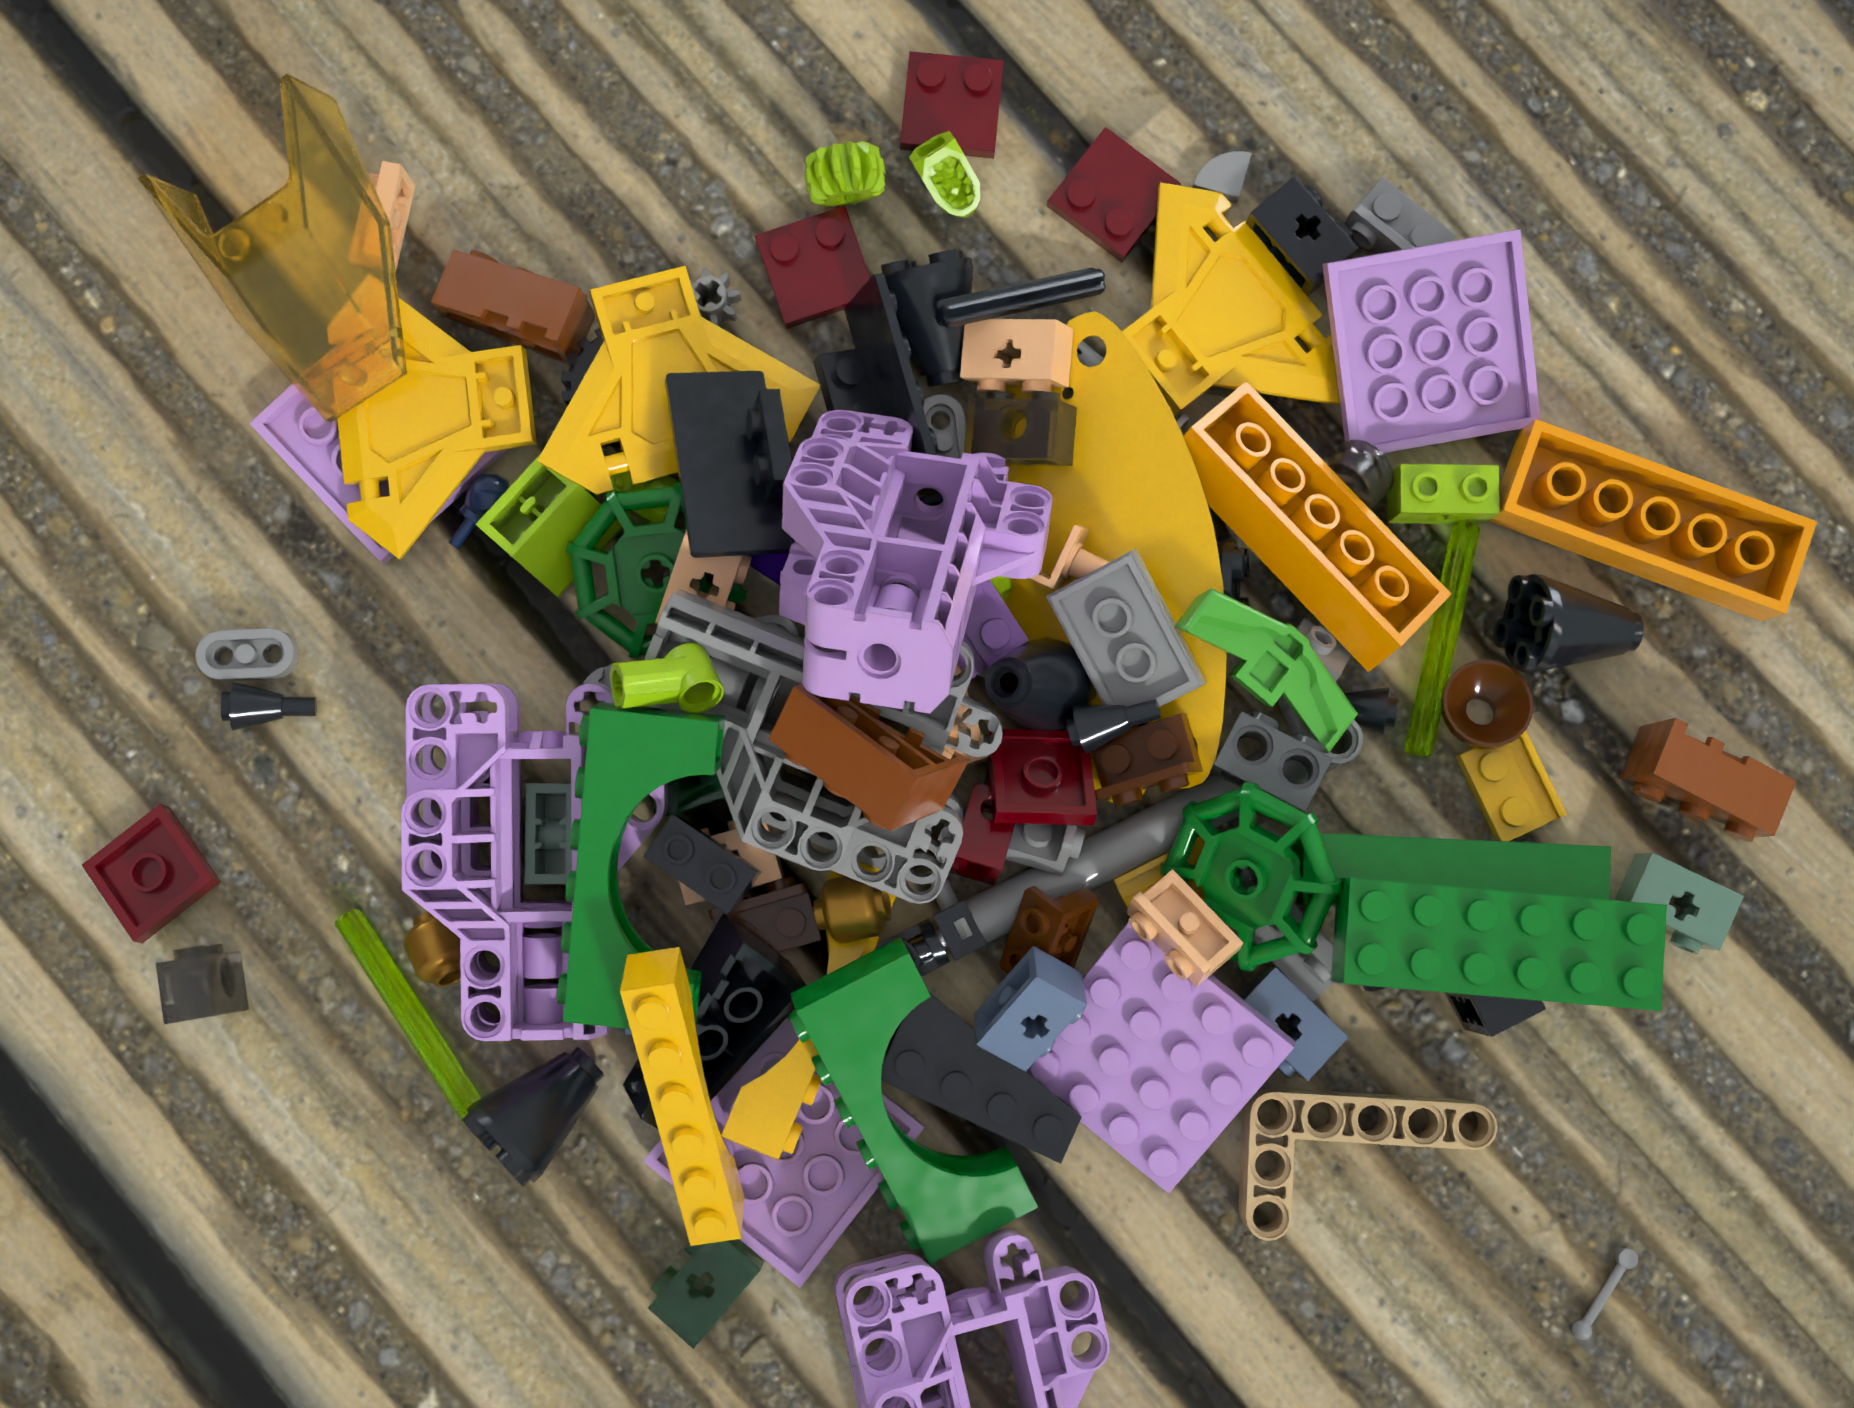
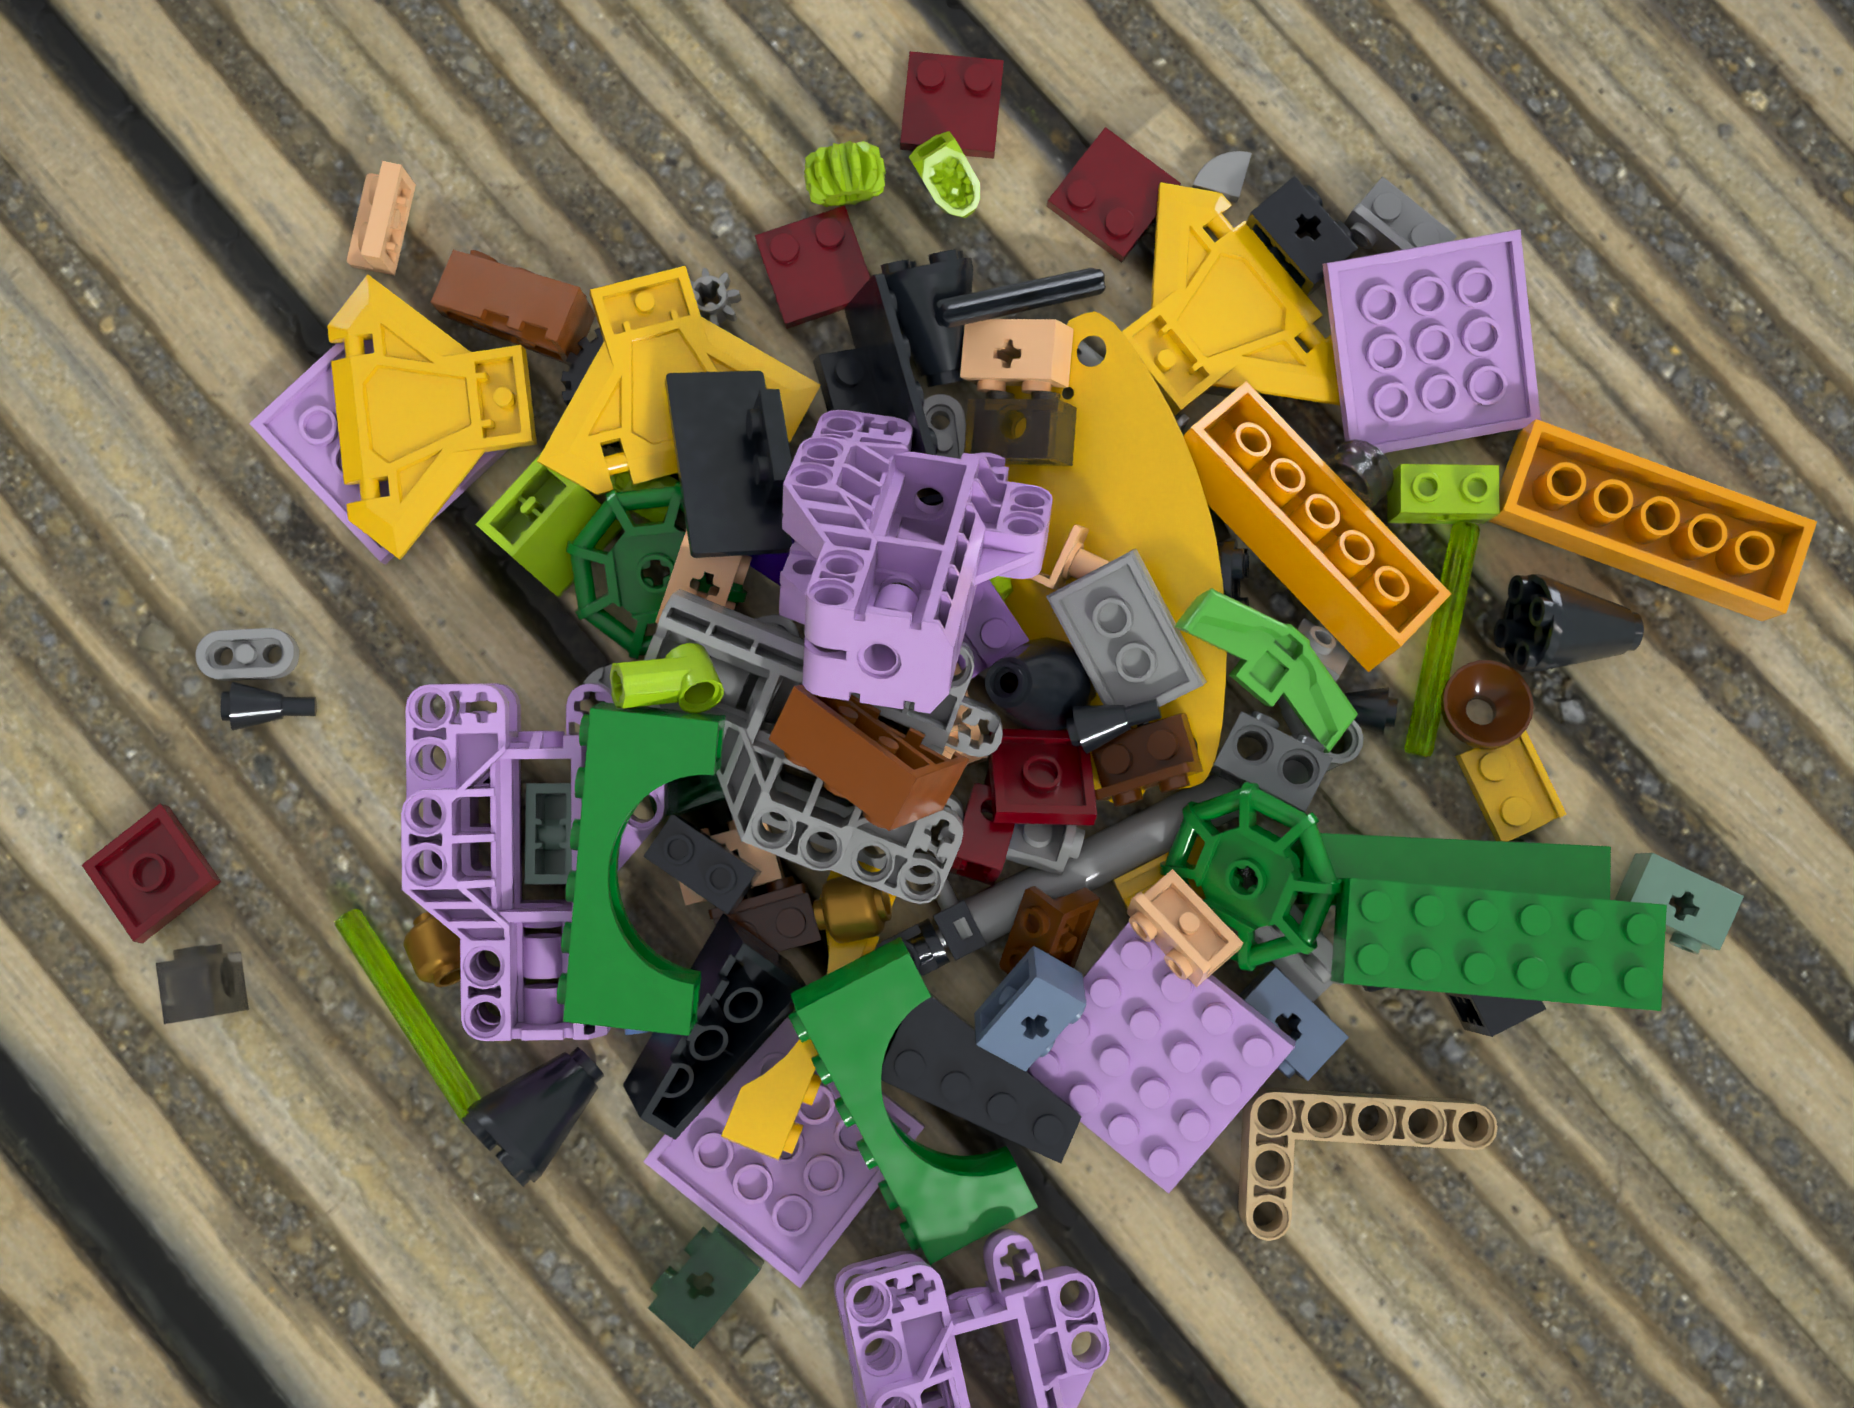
clear yellow windscreen [138,73,407,422] -> none
dark blue piece [449,474,510,549] -> none
yellow arch [620,947,745,1246] -> none
light grey hinge [1572,1247,1638,1340] -> none
dark orange wedge [1619,718,1796,842] -> none

